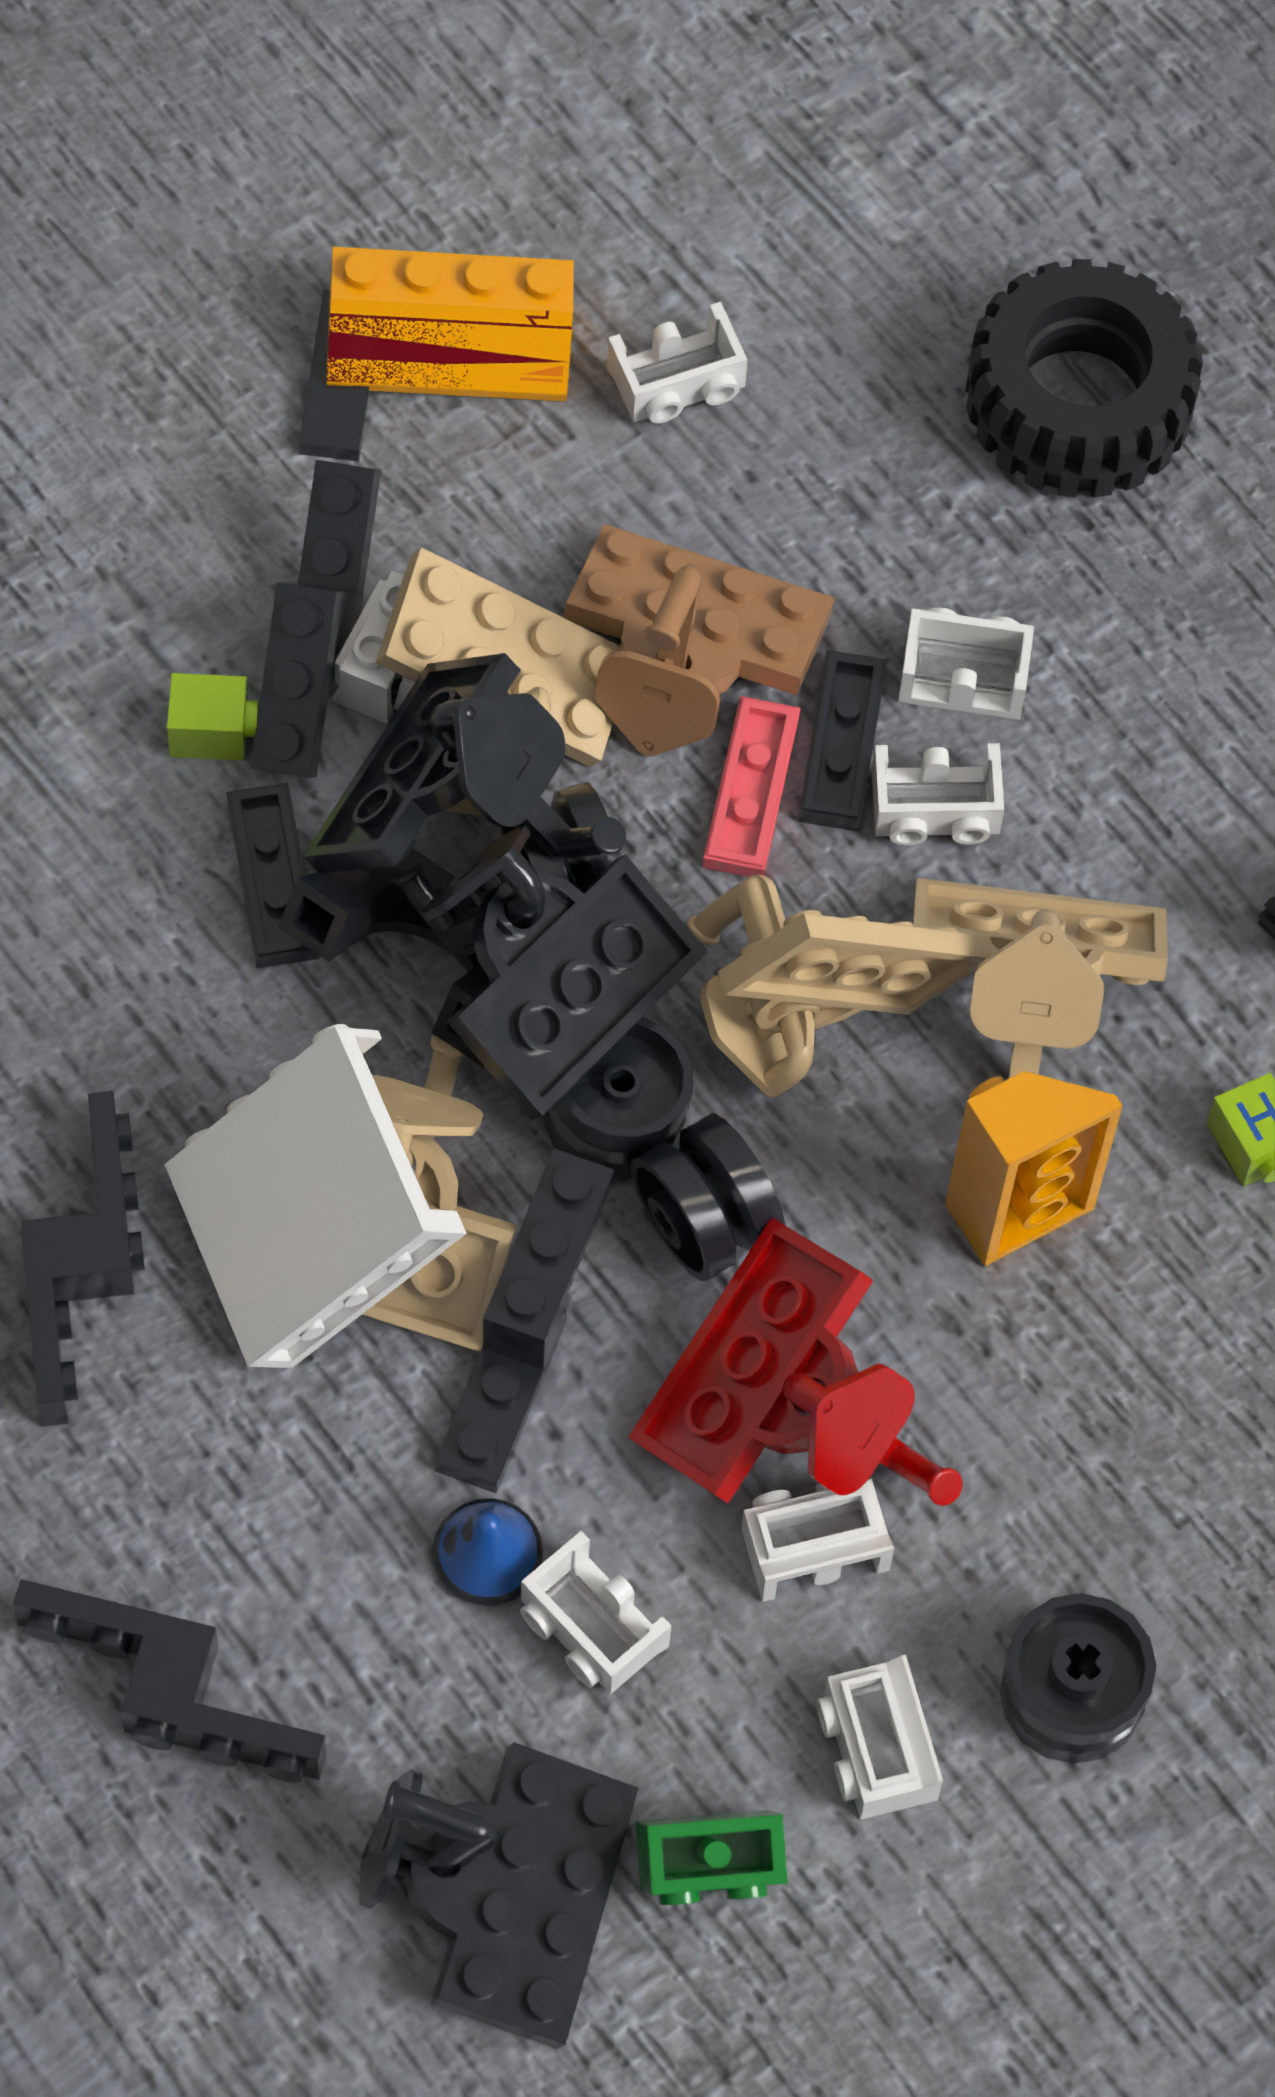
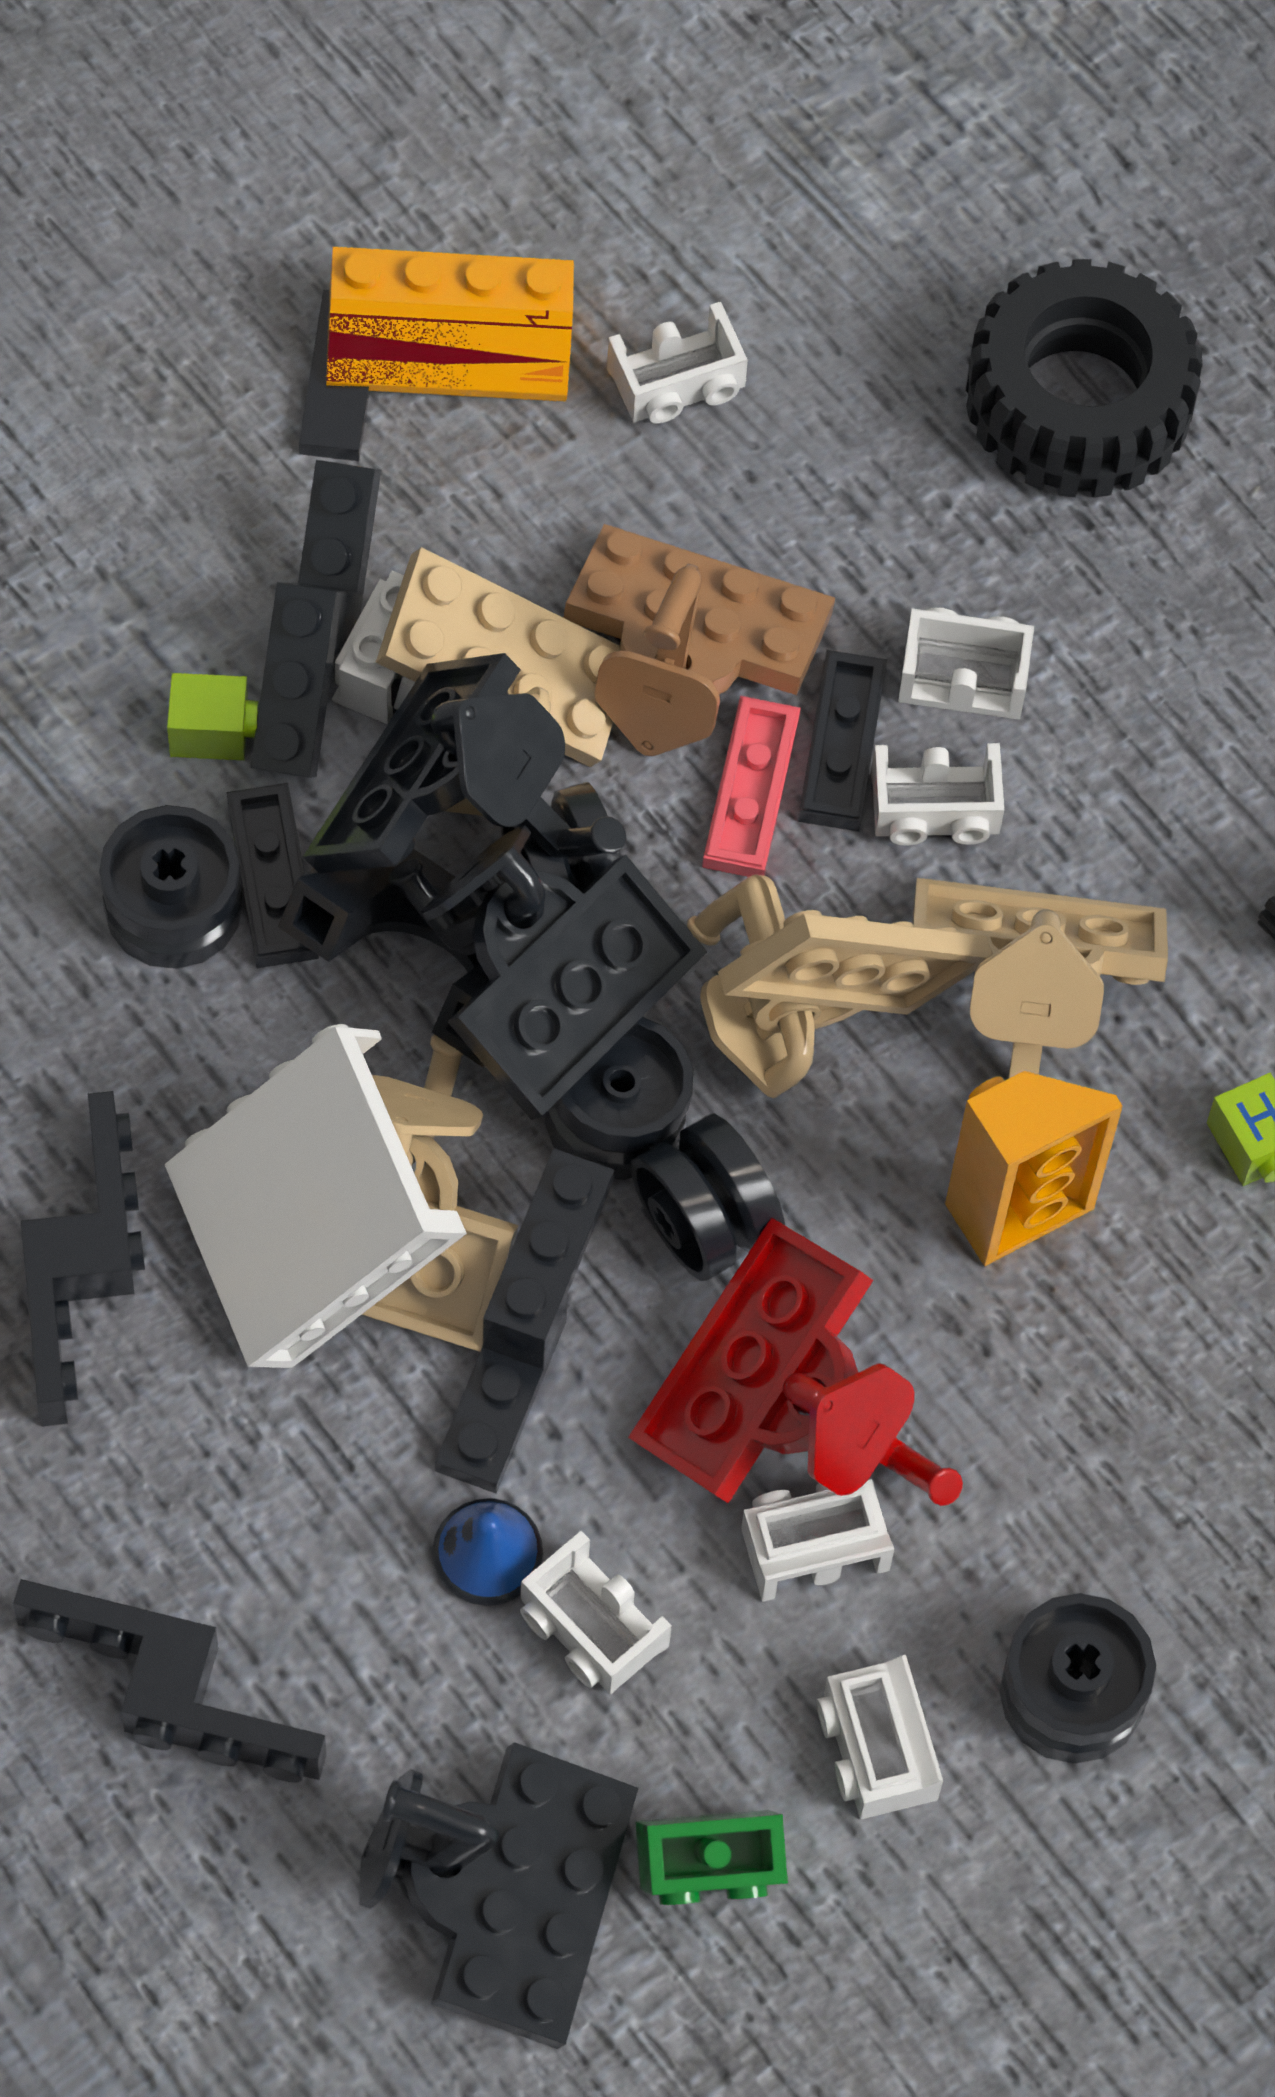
none -> black wheel [99,805,243,969]

